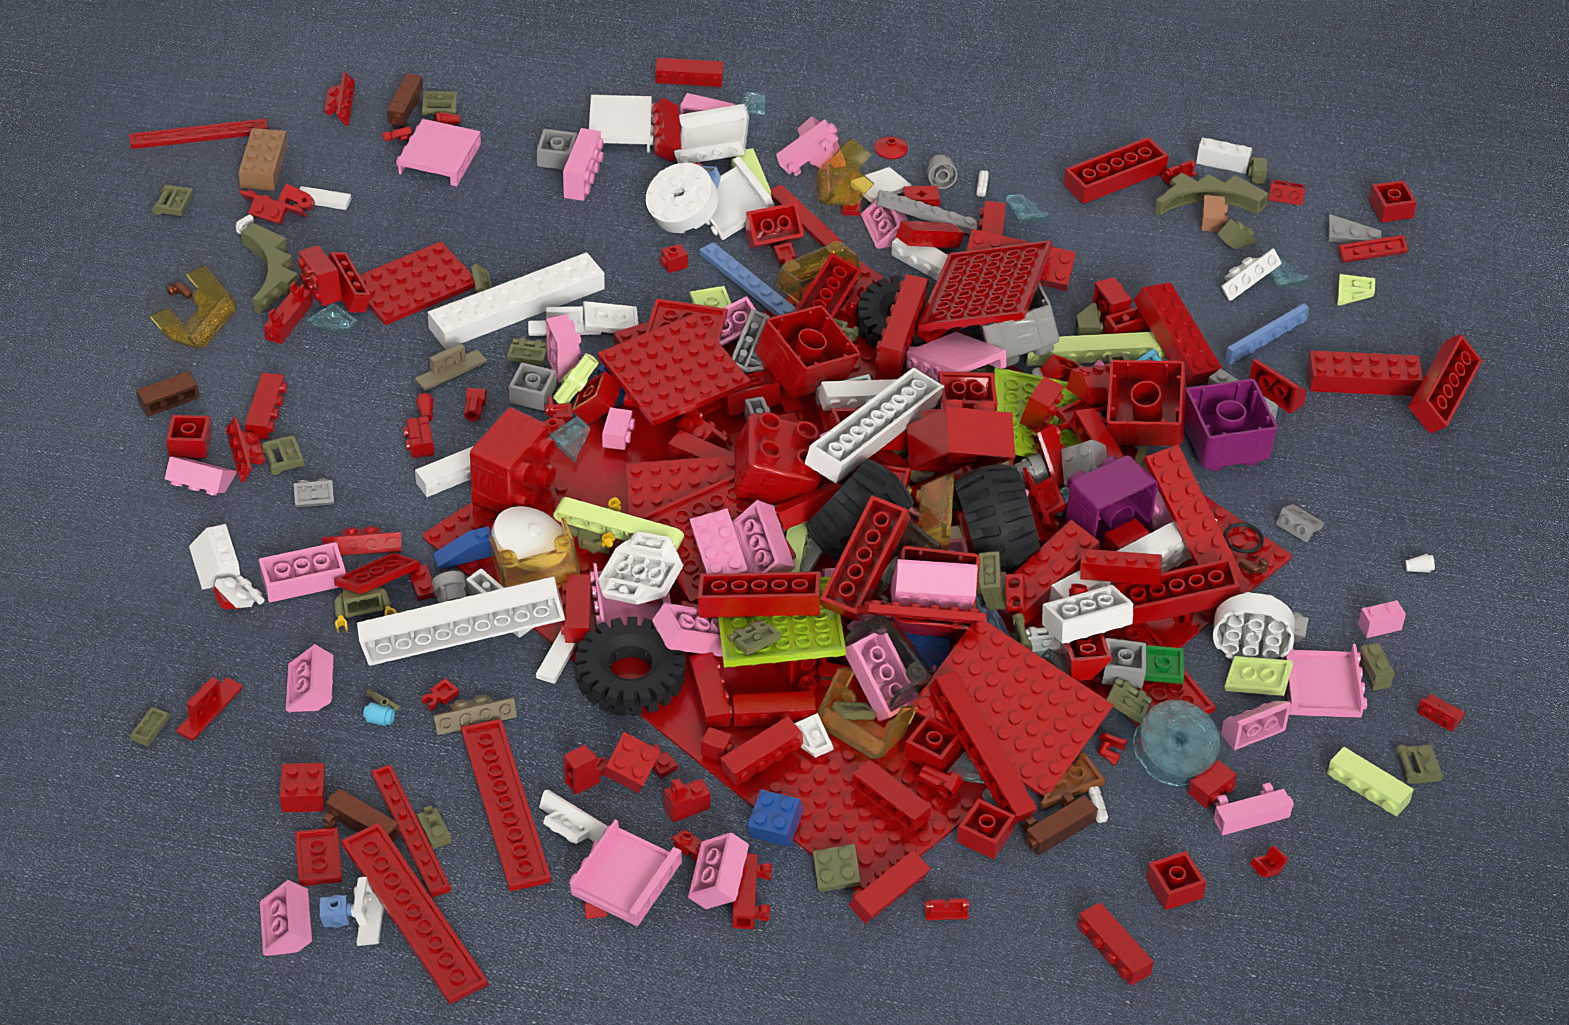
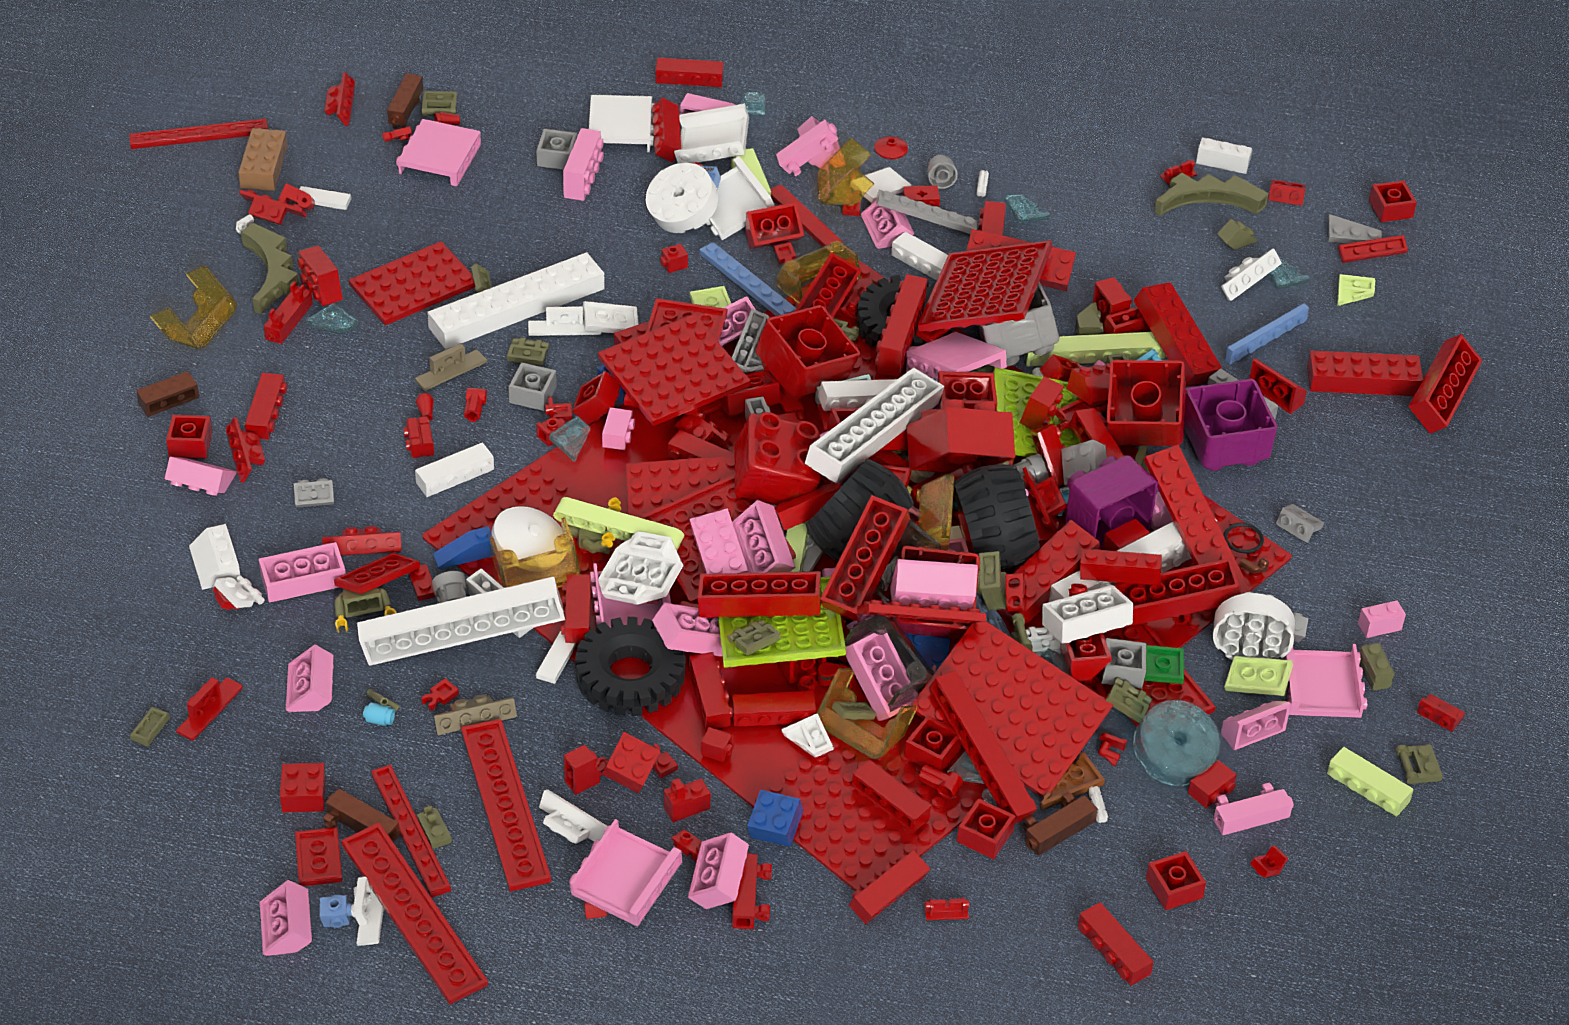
olive plate [152,185,193,216] -> none
copper arm [166,282,193,299] -> none
olive plate [261,435,305,475] -> none
red brick [328,252,371,313] -> none
red brick [470,407,556,514] -> none
bright pink brick [546,314,581,383] -> none
yellowish green piece [553,353,599,404] -> none
red brick [720,716,803,786] -> none
olive plate [813,844,861,892] -> none
red brick [895,221,965,248] -> none
red brick [1063,137,1169,204] -> none
nougat brick [1201,195,1228,232] -> none
olive brick [1248,157,1267,185] -> none
white cone [1405,554,1435,573] -> none

